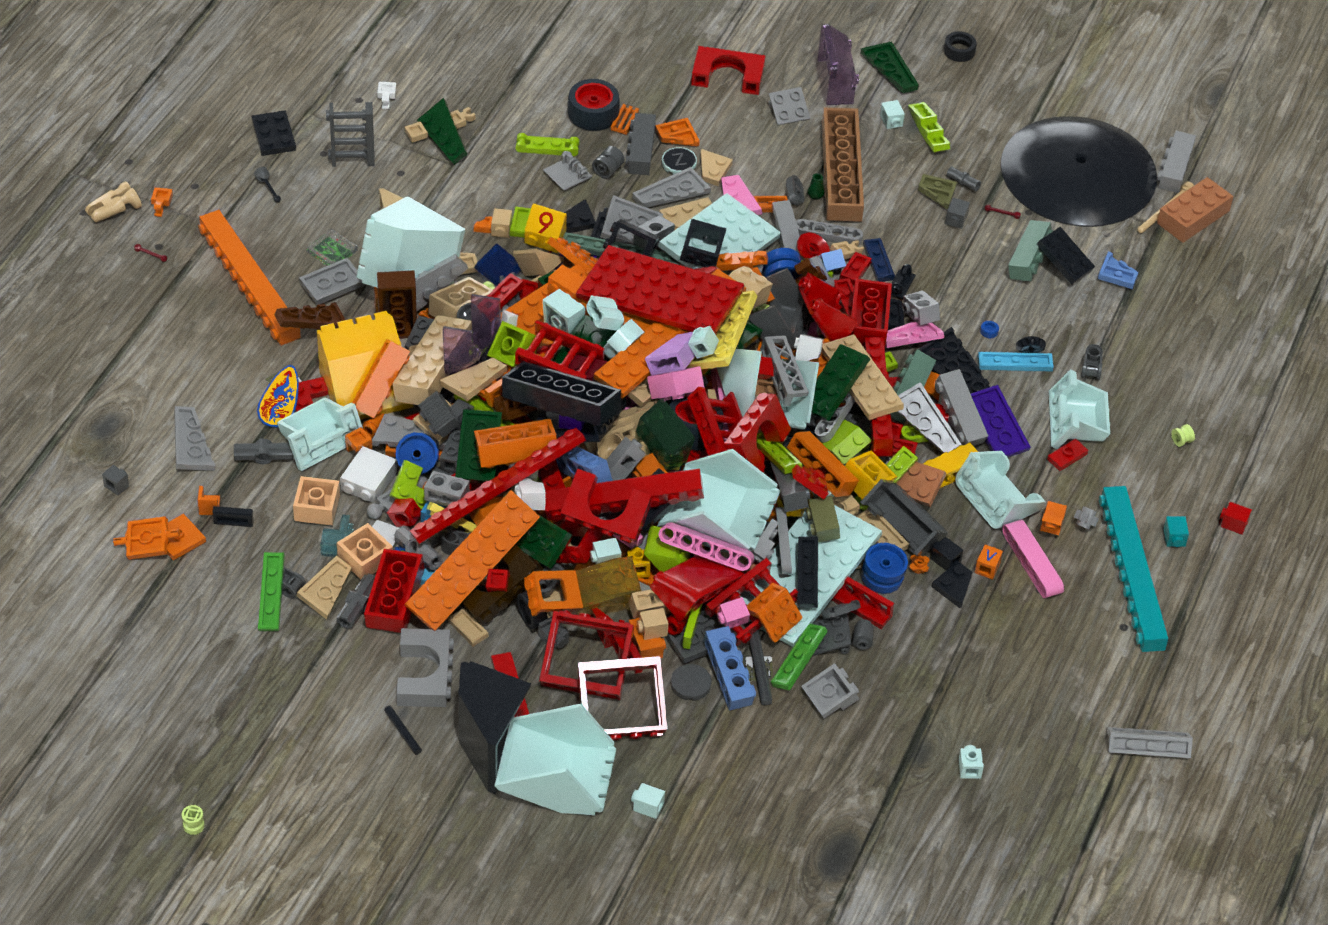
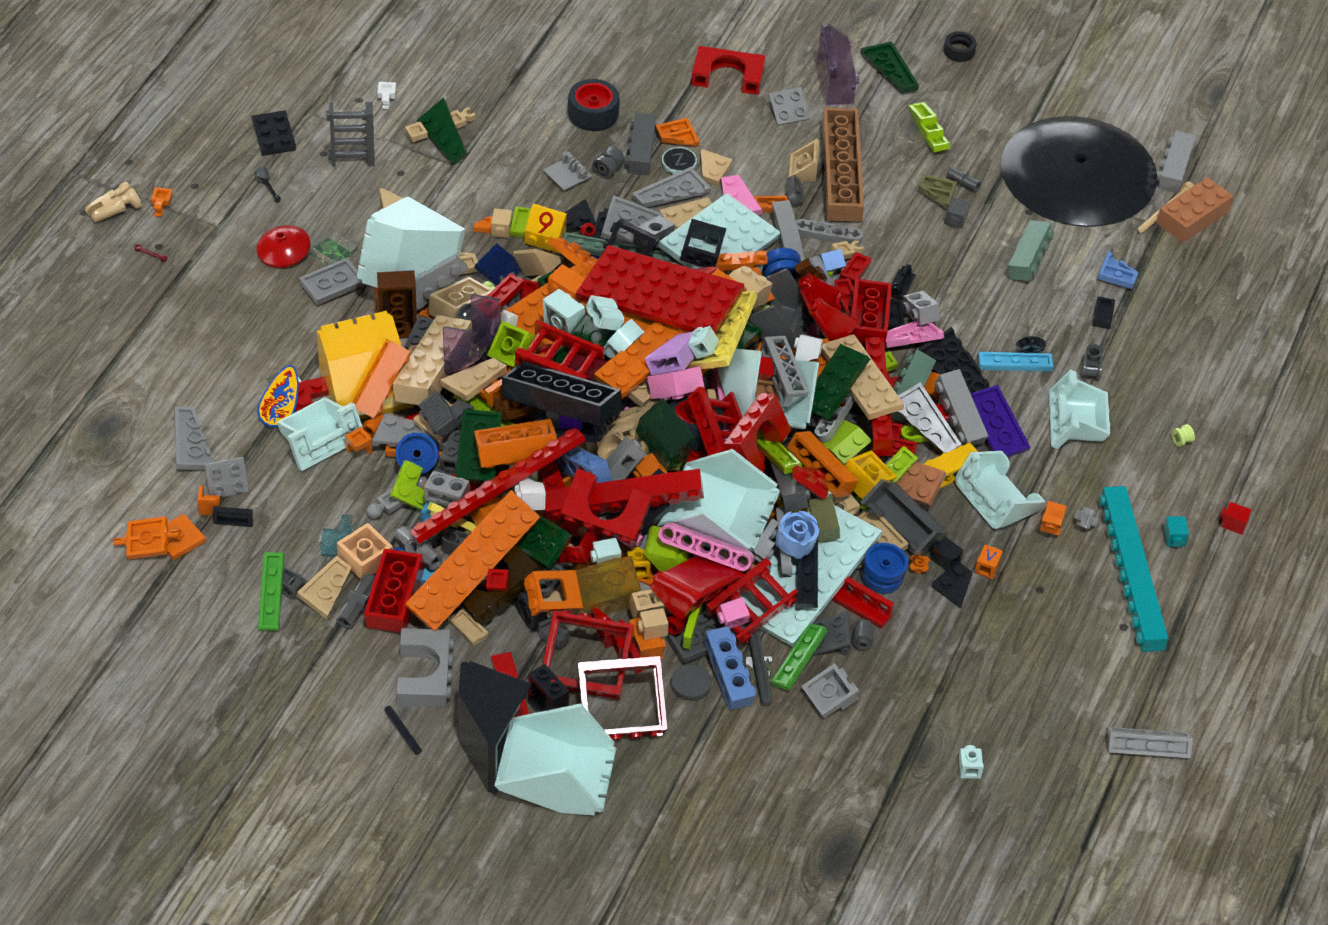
dark grey plate [102,465,129,496] -> none
yellowish green wheel [182,805,205,835] -> none
orange brick [198,210,301,346] -> none
dark grey piece [234,439,293,464] -> none
reddish brown wing [274,302,346,330] -> none
light nougat brick [293,476,340,525] -> none
white brick [340,446,397,503] -> none
white sticker [372,520,399,546] -> none
red brick [387,498,421,527] -> none
lime plate [516,133,580,156] -> none
orange tile [611,104,639,135] -> none
light aqua brick [631,783,665,819] -> none
orange bracket [746,583,802,643] -> none
red dish [797,232,830,261] -> none
dark green cone [807,173,825,200] -> none
dark grey tile [821,600,861,619] -> none
dark blue tile [863,238,895,282] -> none
light aqua brick [880,100,905,129] -> none
blue tile [980,321,999,338] -> none
dark red hinge [985,205,1021,219] -> none
bright pink beam [1002,519,1064,599] -> none
black plate [1036,226,1095,285] -> none
red plate [1047,439,1088,471] -> none
none -> light grey hinge [205,457,249,498]
none -> red dish [256,225,311,268]
none -> black window [528,664,569,713]
none -> red pin [579,223,596,237]
none -> light blue brick [776,511,819,559]
none -> tan slope [789,139,819,182]
none -> black tile [1092,296,1115,329]

